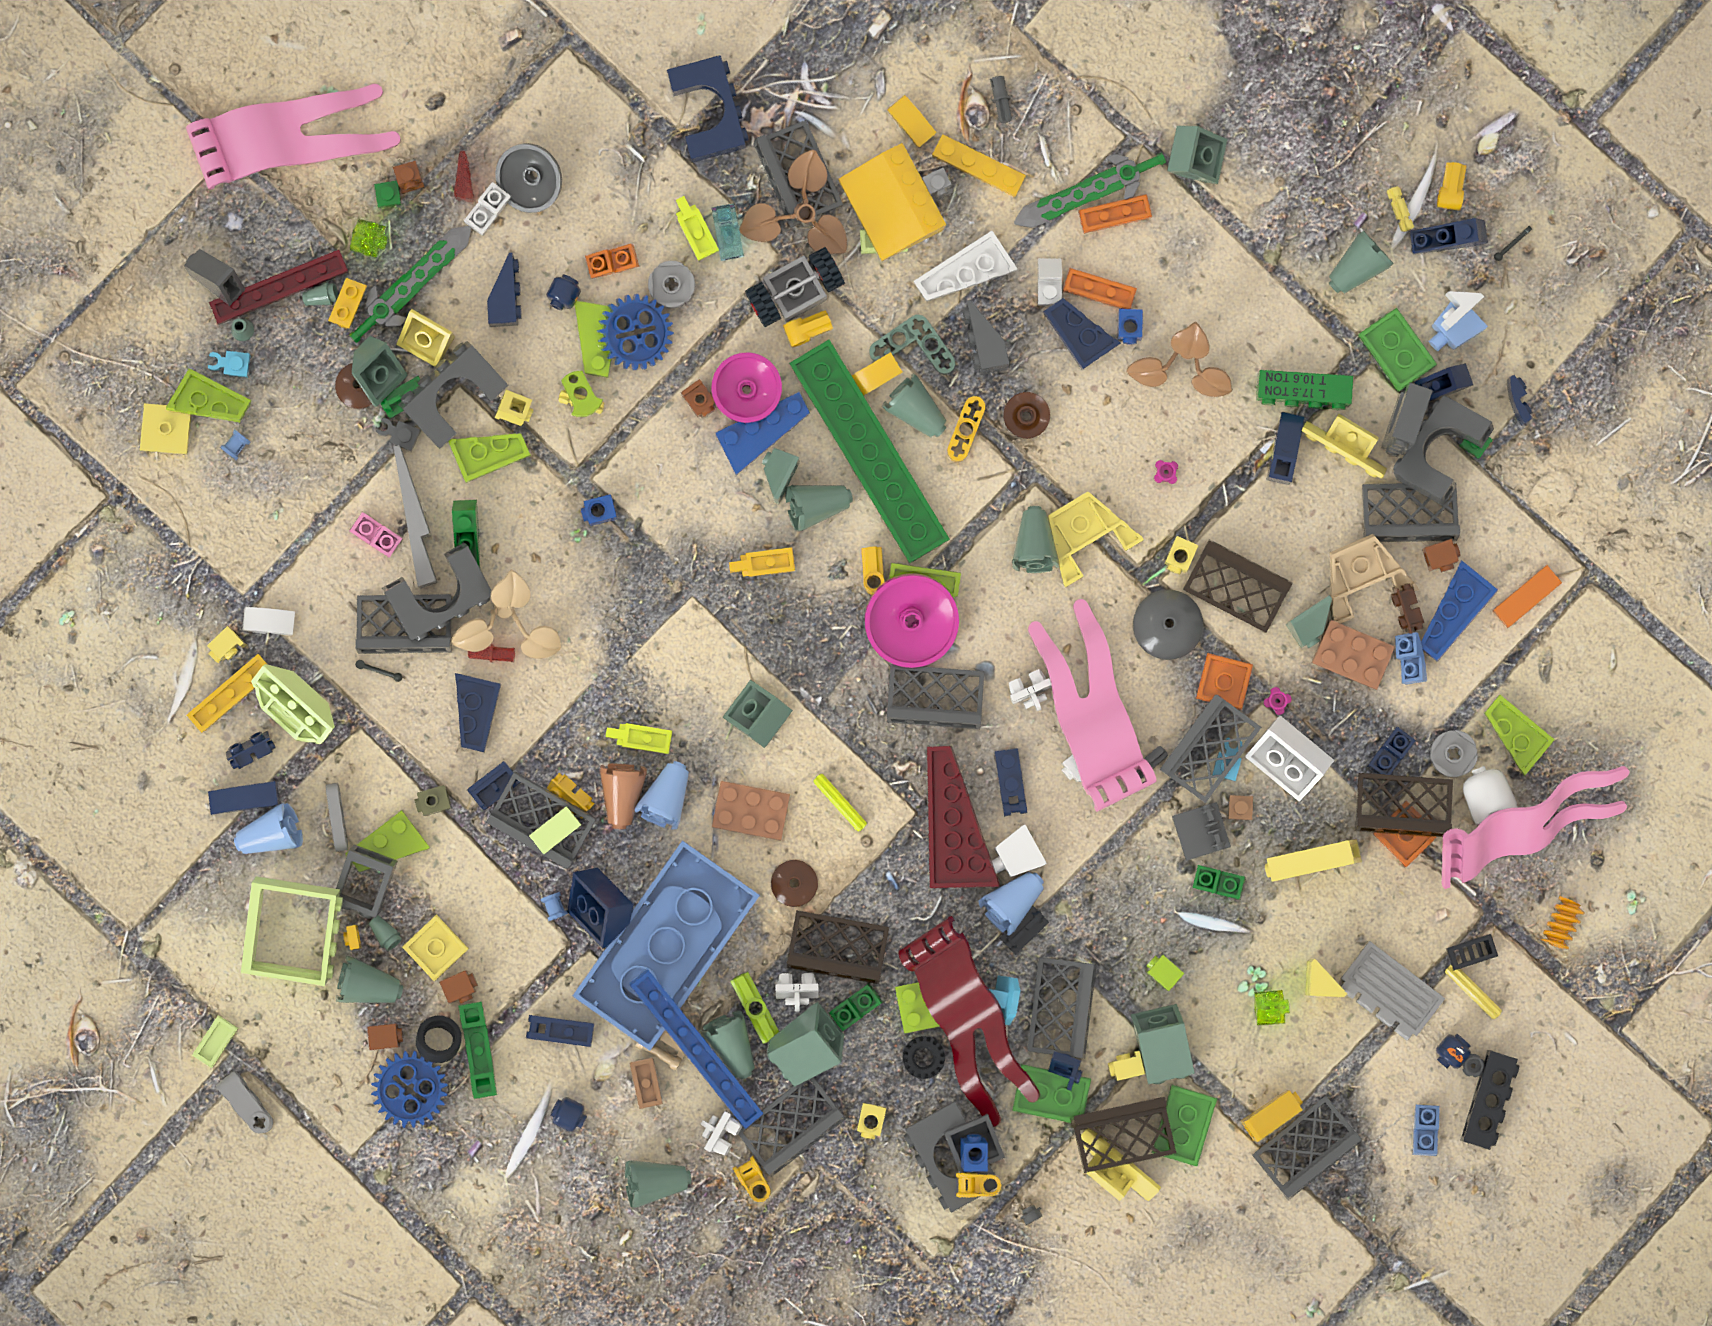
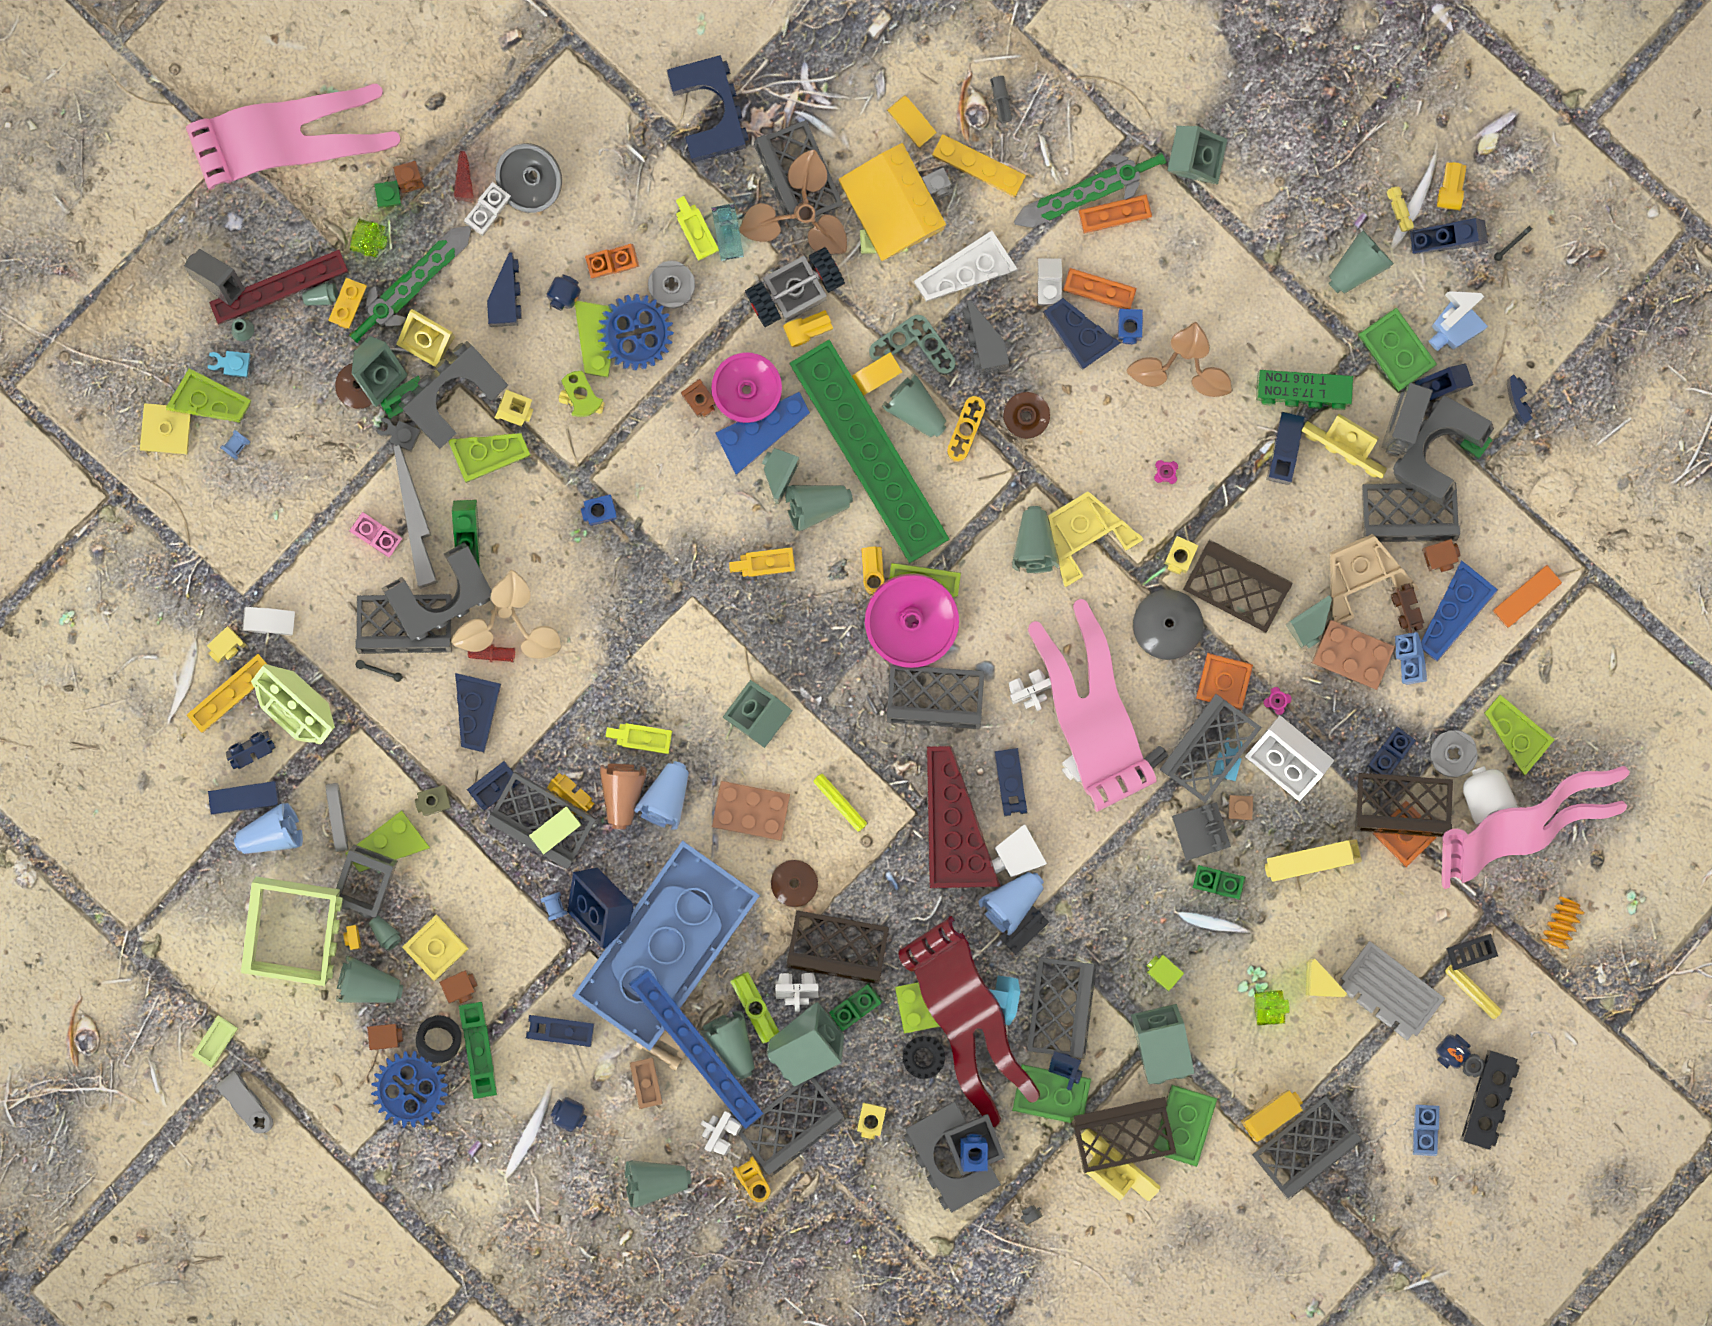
yellow piece [956,1172,1001,1197] -> none
light yellow brick [1108,1051,1145,1081] -> none

